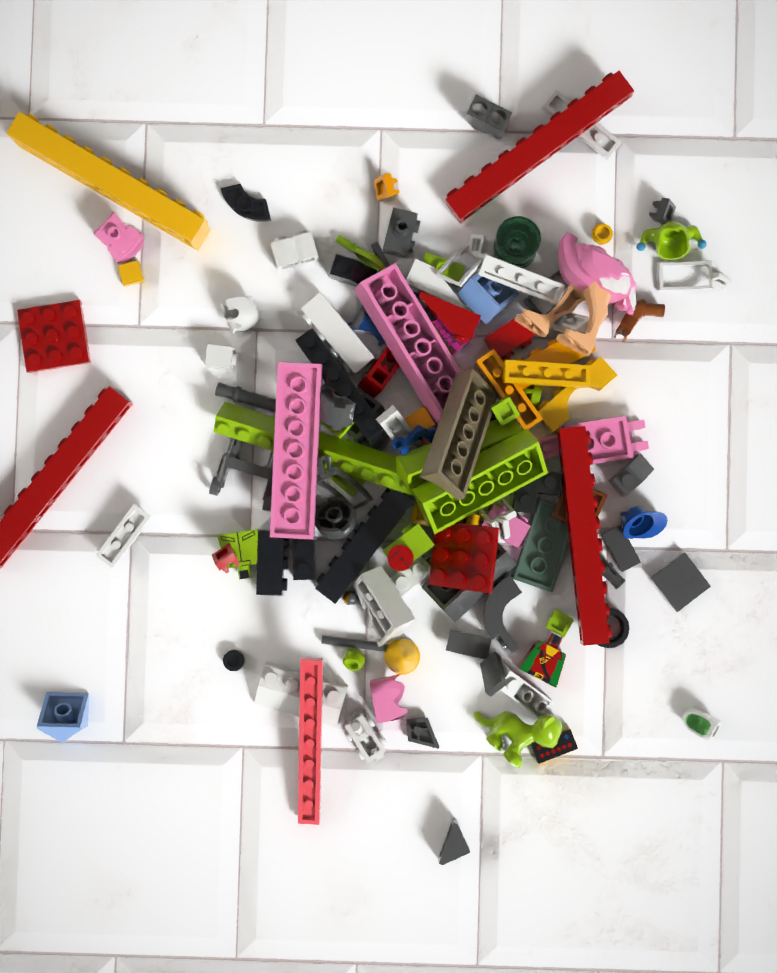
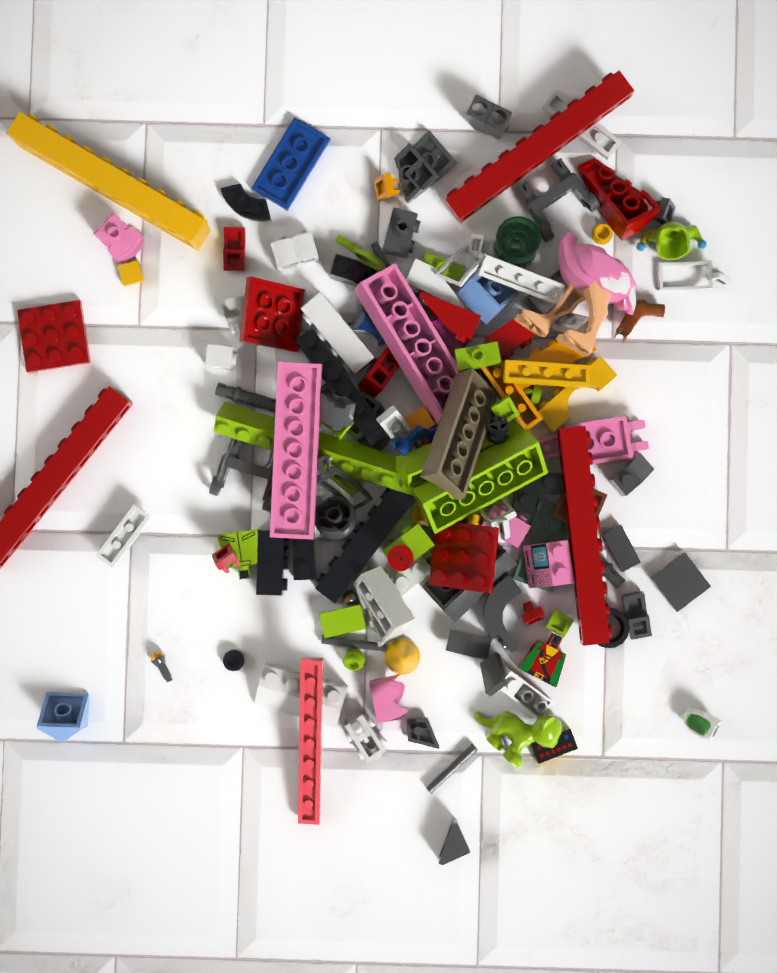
blue piece [620,506,668,539] -> none
none -> dark grey piece [151,651,173,683]
none -> red slope [223,227,246,271]
none -> red plate [239,276,305,352]
none -> blue tile [251,117,331,211]
none -> lime slope [319,605,366,638]
none -> dark grey slope [394,130,458,203]
none -> dark grey bar [426,743,478,794]
none -> lime plate [455,342,501,372]
none -> black wheel [487,416,509,444]
none -> dark grey connector [515,158,600,243]
none -> red tile [521,601,545,627]
none -> bright pink slope [523,540,575,588]
none -> red wedge [577,158,661,241]
none -> dark grey slope [622,591,652,640]

